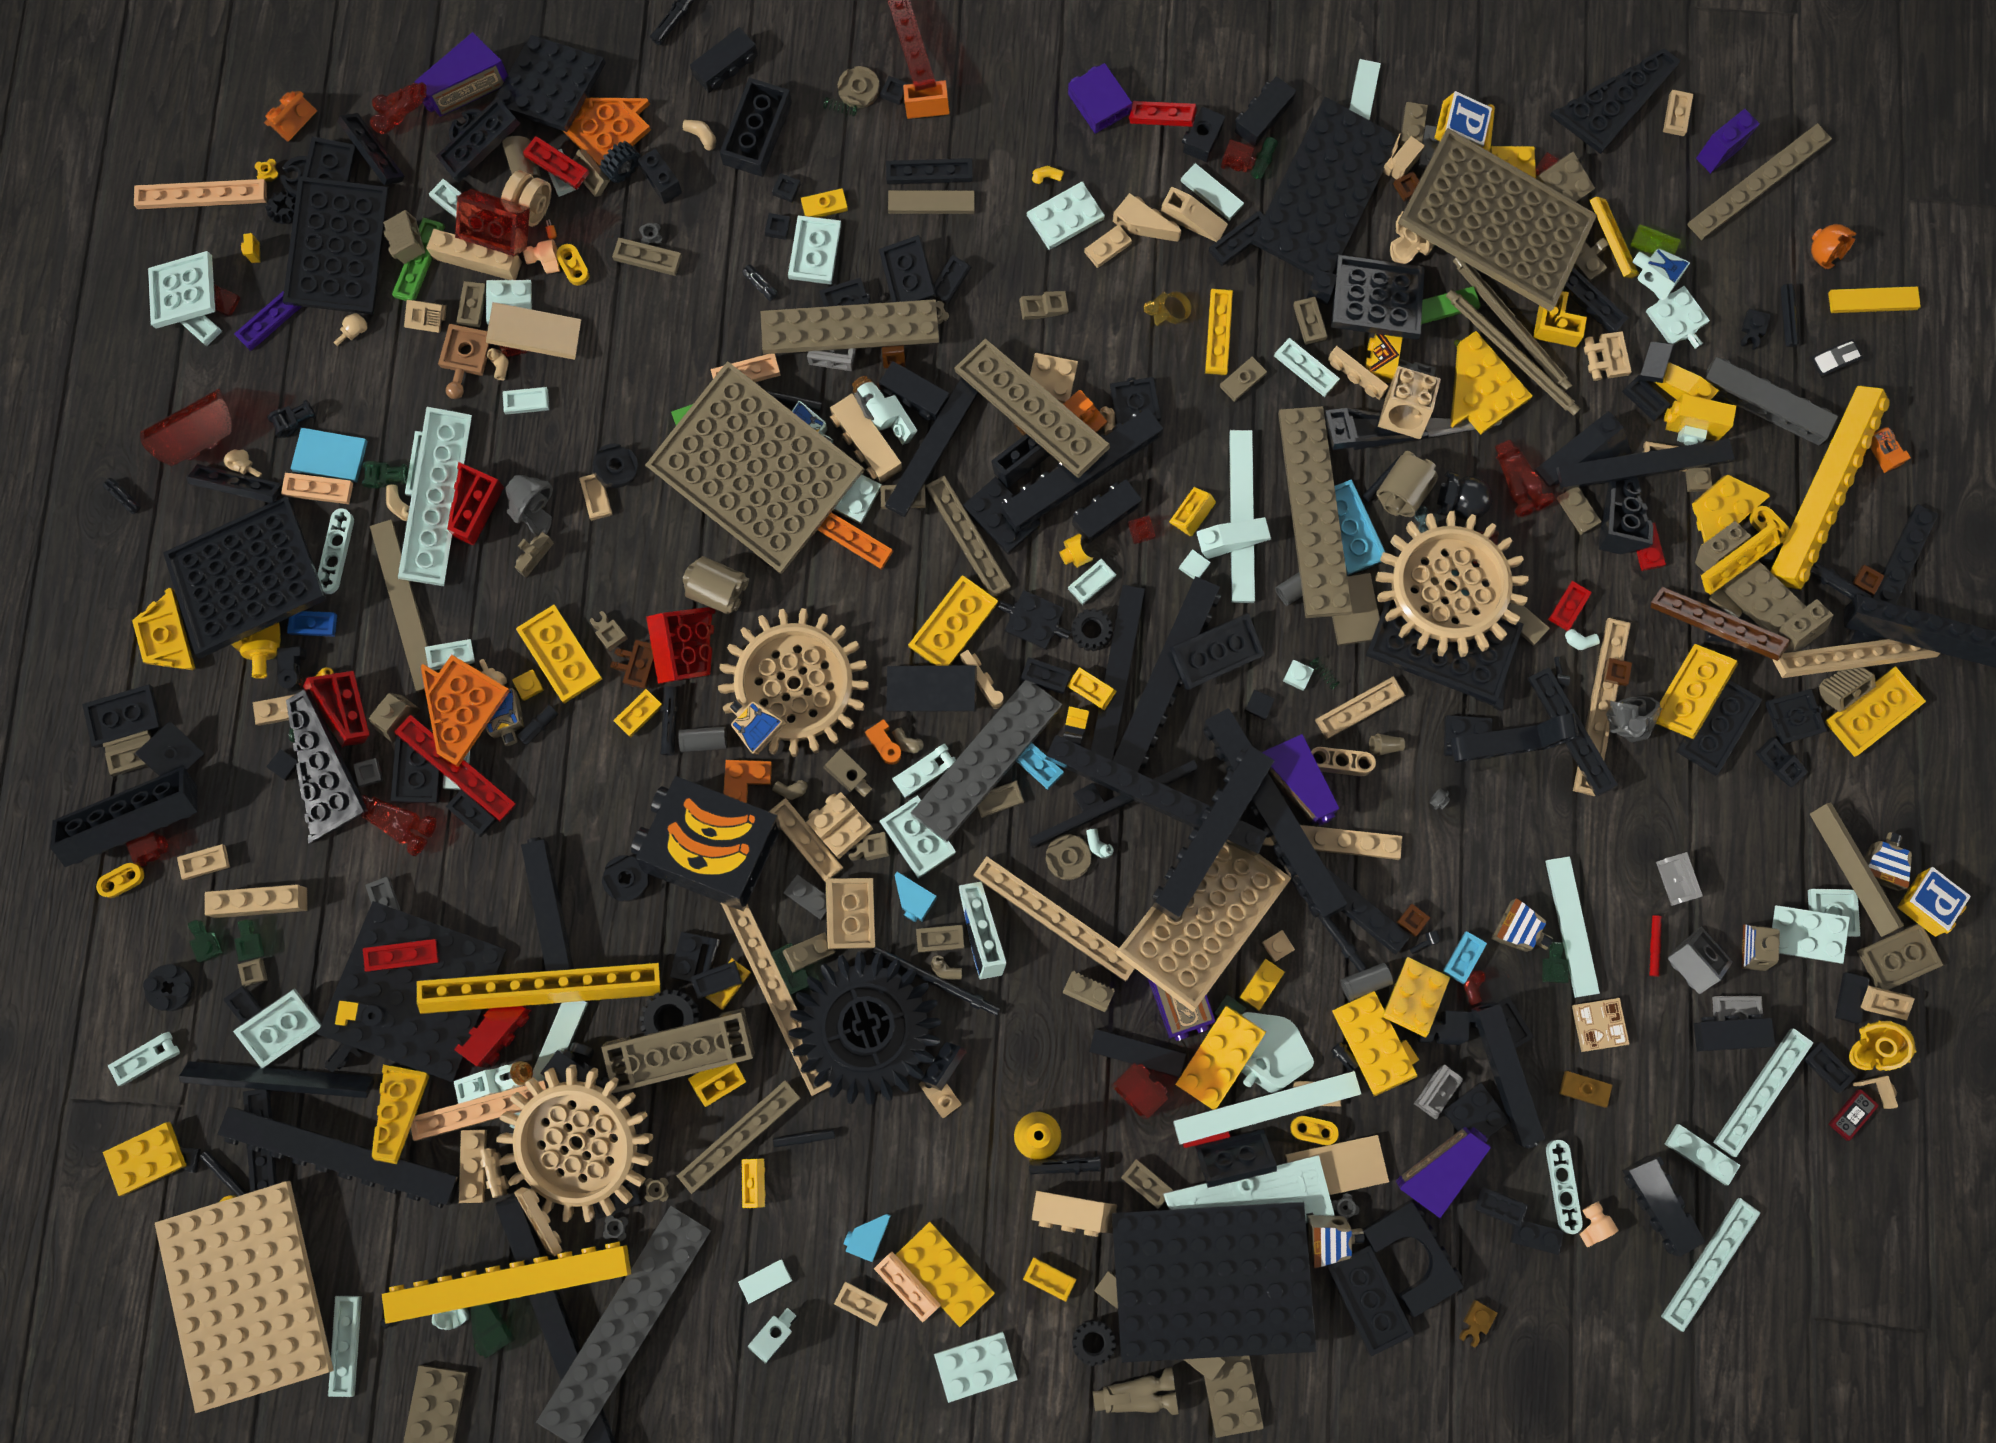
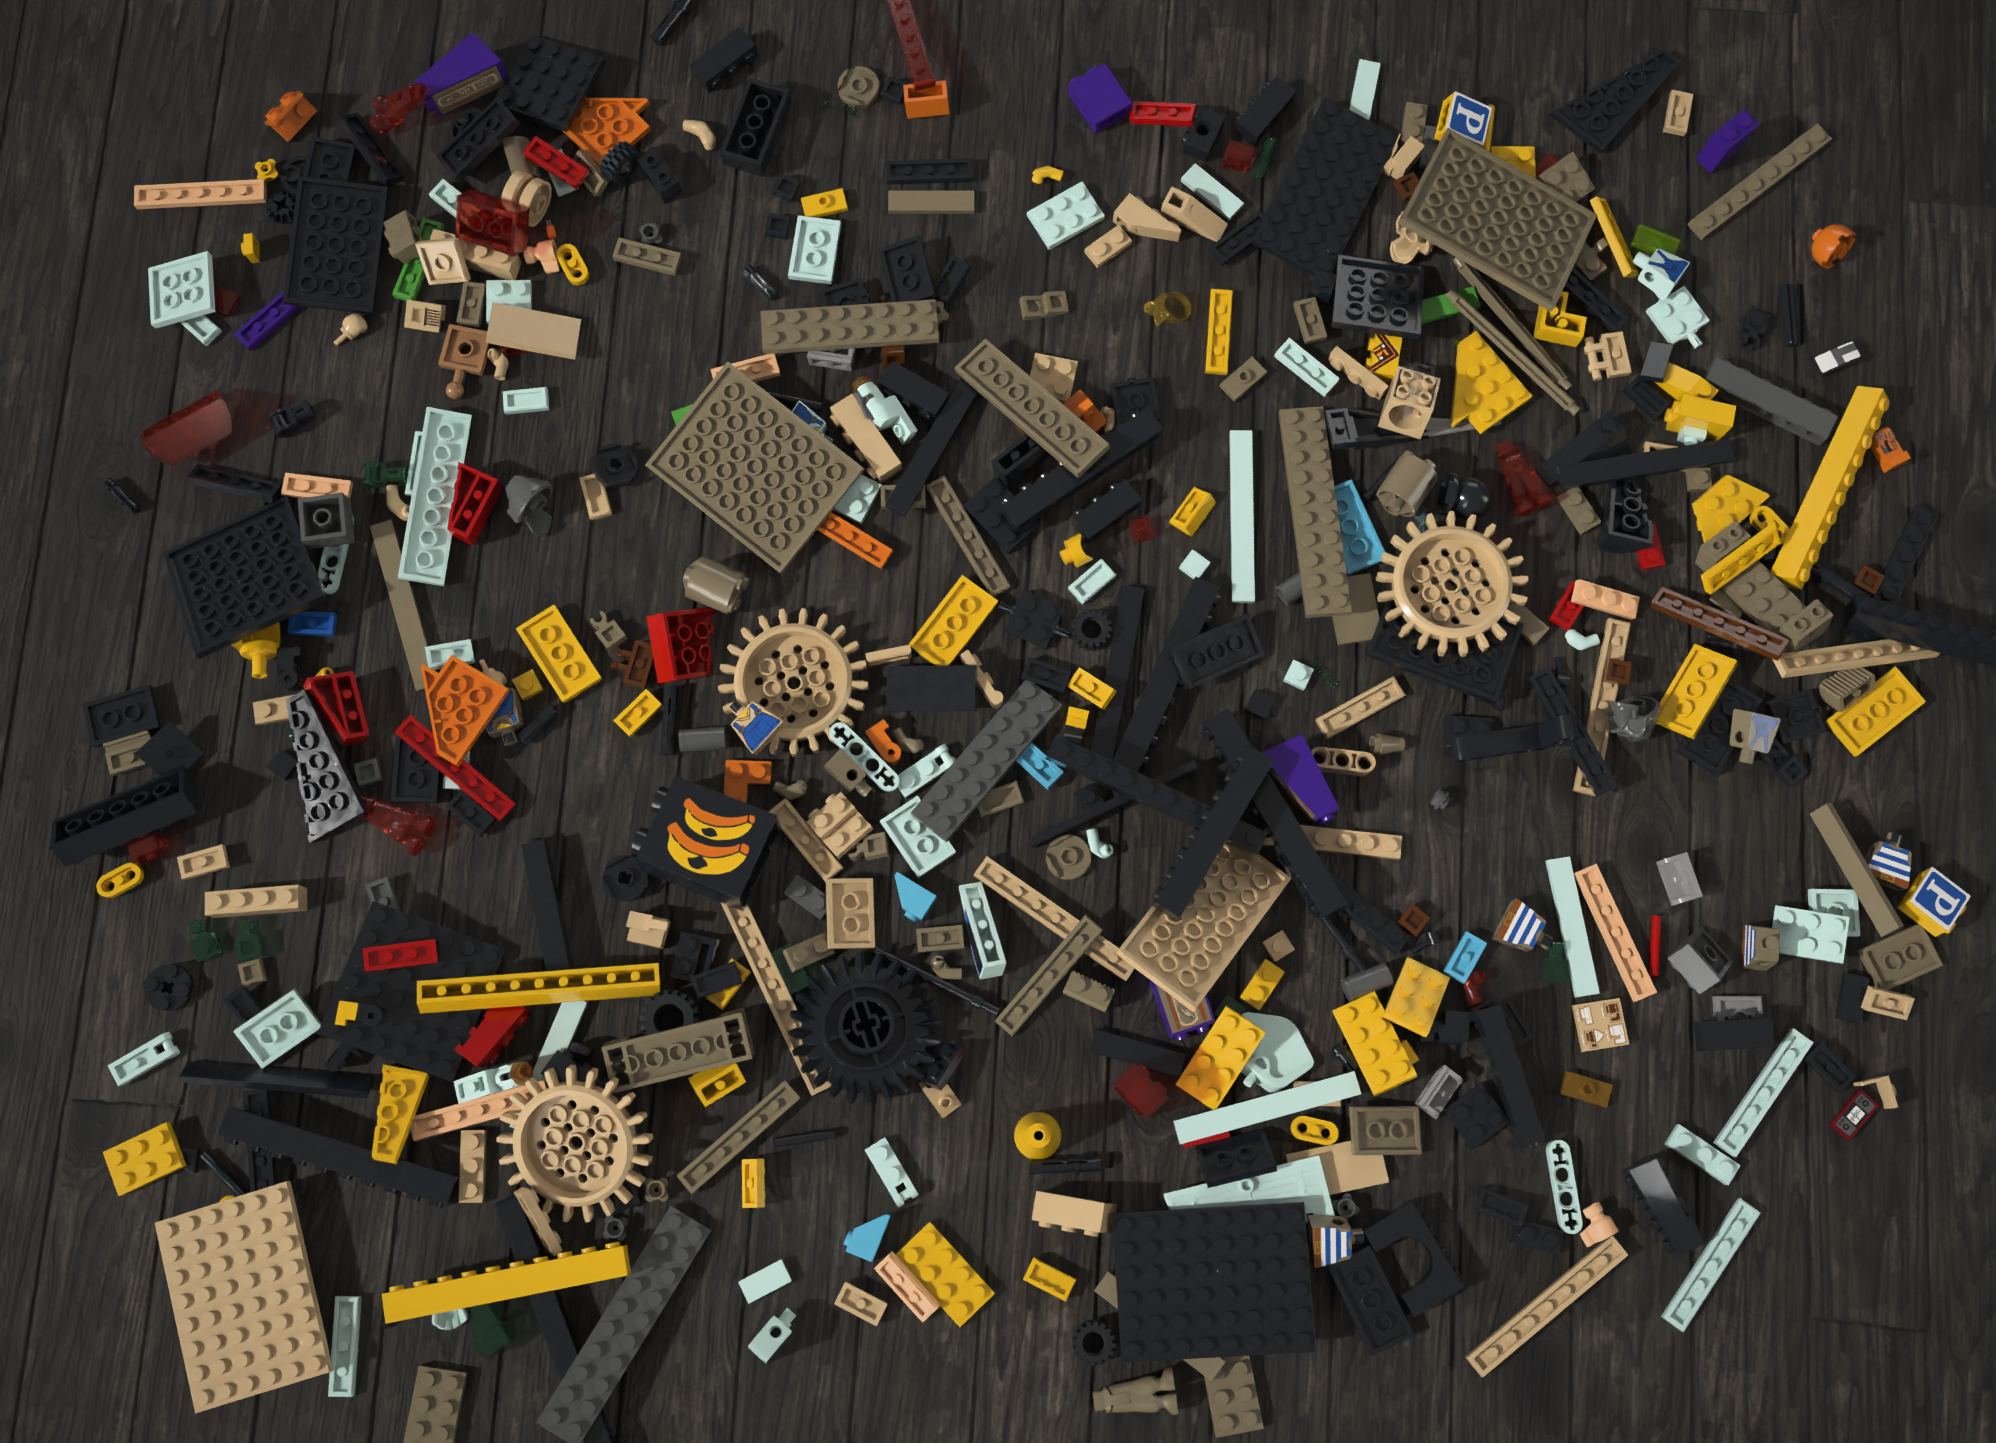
yellow wing [132,588,195,670] -> none
tan piece [224,449,262,478] -> none
medium azure tile [291,428,368,483] -> none
dark tan torso [369,693,420,742] -> none
tan plate [480,1148,509,1198] -> none
dark tan plate [515,532,554,578] -> none
light aqua plate [934,1331,1017,1403] -> none
dark tan plate [1121,1159,1173,1209] -> none
light aqua slope [1196,517,1271,559] -> none
dark purple slope [1396,1127,1491,1218] -> none
pearl gold plate [1459,1300,1497,1347] -> none
yellow tile [1828,287,1921,313] -> none
yellow head [1849,1021,1916,1071] -> none
none -> dark grey brick [298,492,355,549]
none -> tan tile [415,238,471,285]
none -> tan piece [626,911,671,949]
none -> light aqua beam [829,722,899,792]
none -> tan tile [865,645,912,666]
none -> light aqua plate [865,1138,919,1208]
none -> dark tan tile [995,915,1103,1036]
none -> dark tan tile [1349,1106,1422,1155]
none -> tan plate [1465,1236,1628,1378]
none -> light nougat plate [1571,579,1640,620]
none -> light nougat plate [1574,864,1657,1002]
none -> dark tan torso [1730,709,1781,764]

